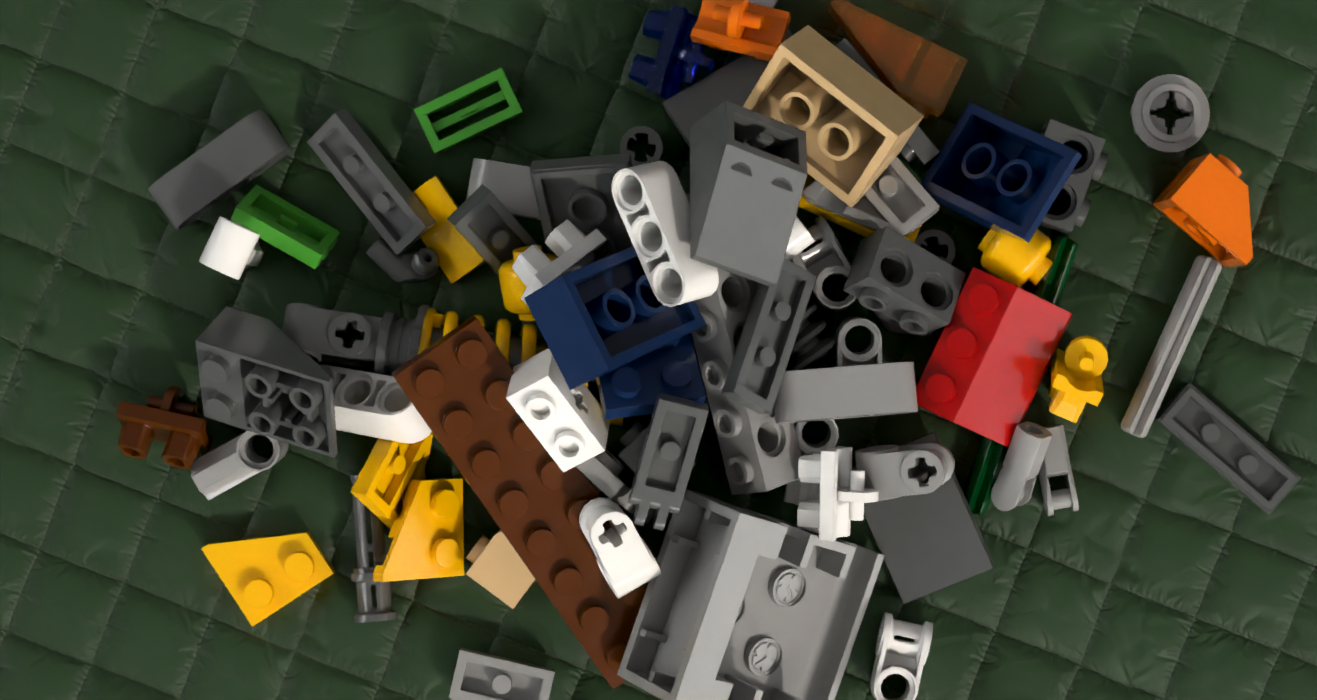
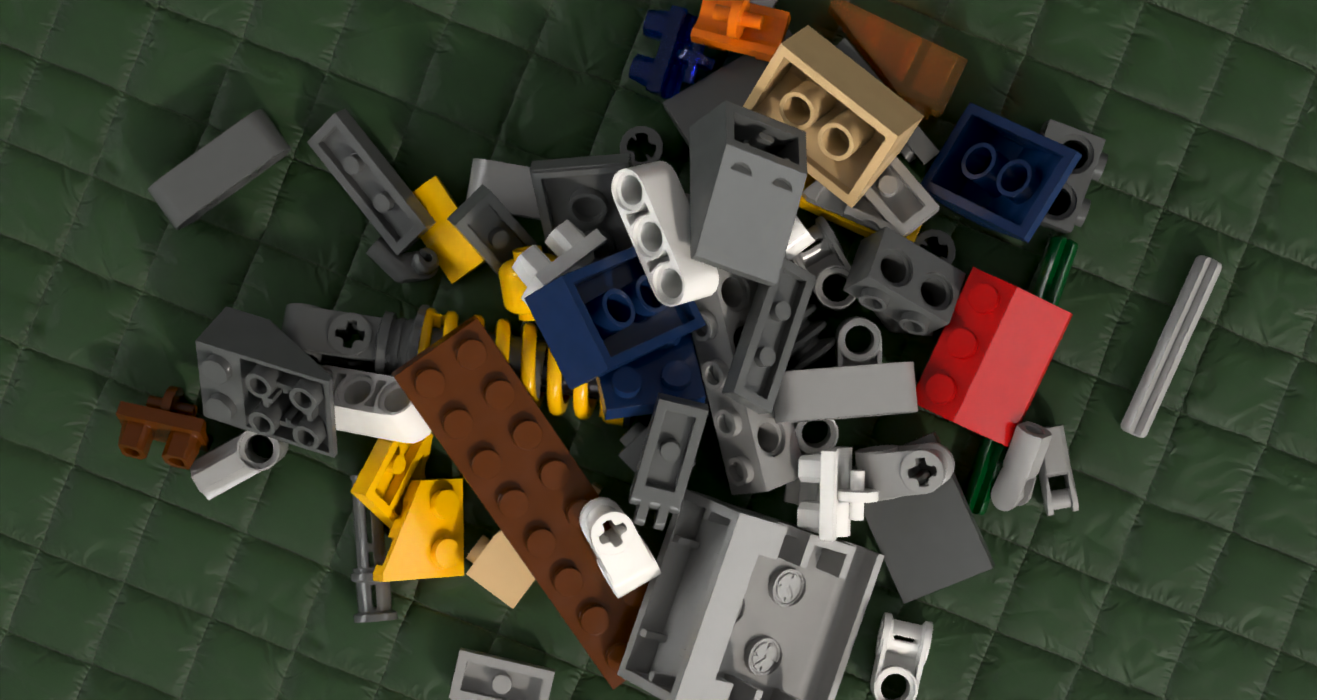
white piece [199,216,264,280] -> none
yellow wing [201,531,336,627] -> none
bright green tile [231,184,341,269] -> none
bright green tile [414,67,524,155] -> none
white brick [506,348,611,472] -> none
light grey wing [575,448,656,524] -> none
yellow head [977,229,1053,288] -> none
yellow hips [1048,335,1108,423] -> none
light grey gear [1129,74,1210,153] -> none
orange slope [1152,153,1253,268] -> none
dark grey tile [1155,382,1301,515] -> none

